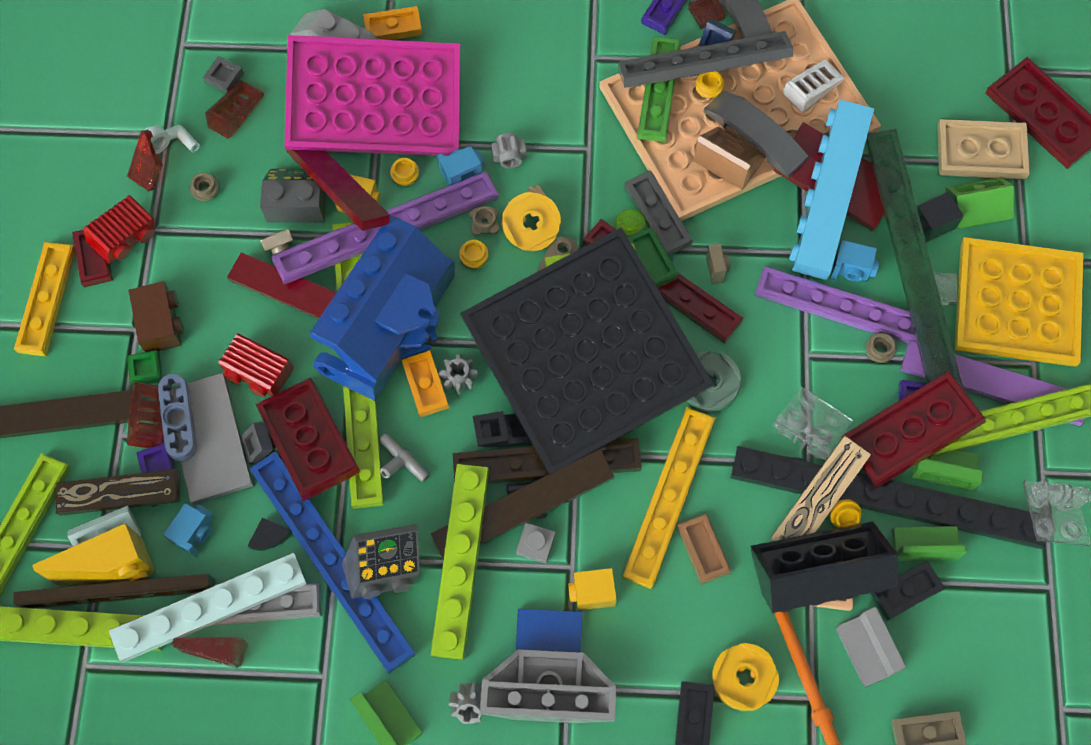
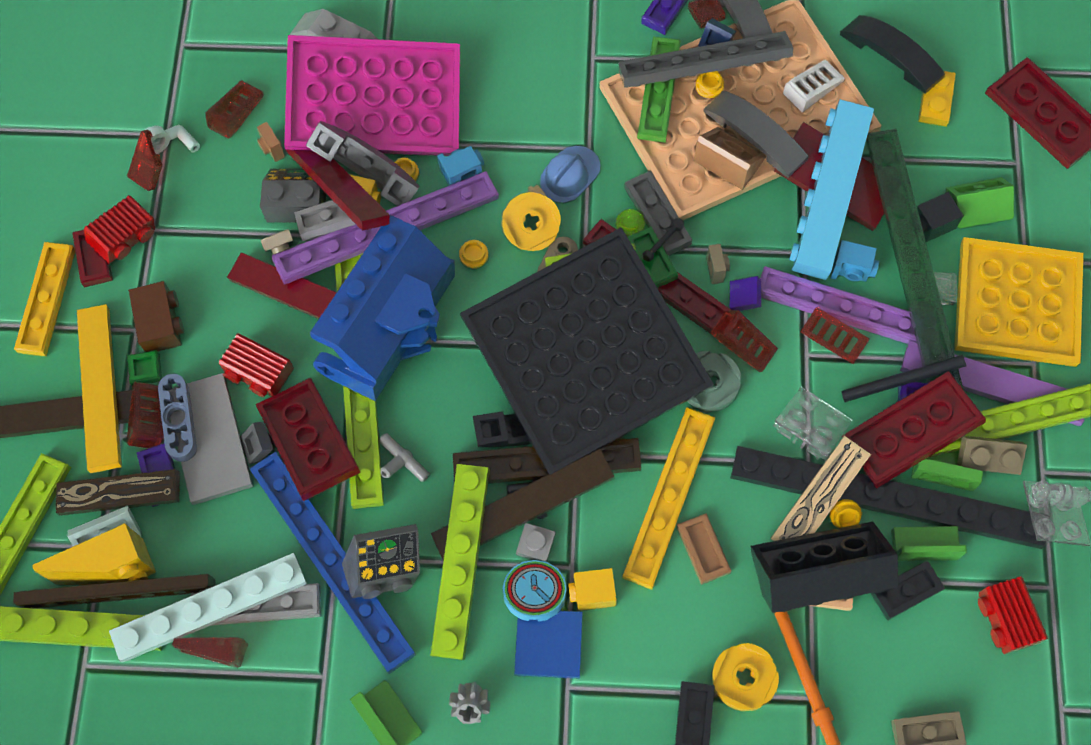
dark azure brick [163,503,213,558] -> none
dark tan plate [190,173,219,201] -> none
dark grey plate [203,56,244,95] -> none
black tile [248,518,292,551] -> none
light orange plate [363,6,422,40] -> none
light orange plate [401,350,449,418] -> none
light grey gear [439,354,478,395] -> none
dark tan plate [470,206,499,235] -> none
light grey wedge [480,650,616,723] -> none
light grey gear [491,133,527,169] -> none
light grey panel [836,607,906,687] -> none
dark tan plate [865,333,896,363] -> none
tan plate [937,119,1030,179] -> none
none -> yellow tile [77,304,122,474]
none -> medium nougat plate [257,122,285,162]
none -> light grey plate [294,200,356,241]
none -> dark grey slope [305,121,420,206]
none -> tile [503,560,567,622]
none -> medium blue piece [540,146,600,203]
none -> black hinge [643,218,684,262]
none -> clear red slope [711,310,778,372]
none -> dark purple tile [730,276,761,312]
none -> clear red slope [800,307,870,364]
none -> black slope [840,15,945,94]
none -> black bar [841,354,966,402]
none -> yellow plate [918,71,956,127]
none -> dark tan plate [957,435,1027,475]
none -> red brick [978,576,1048,654]

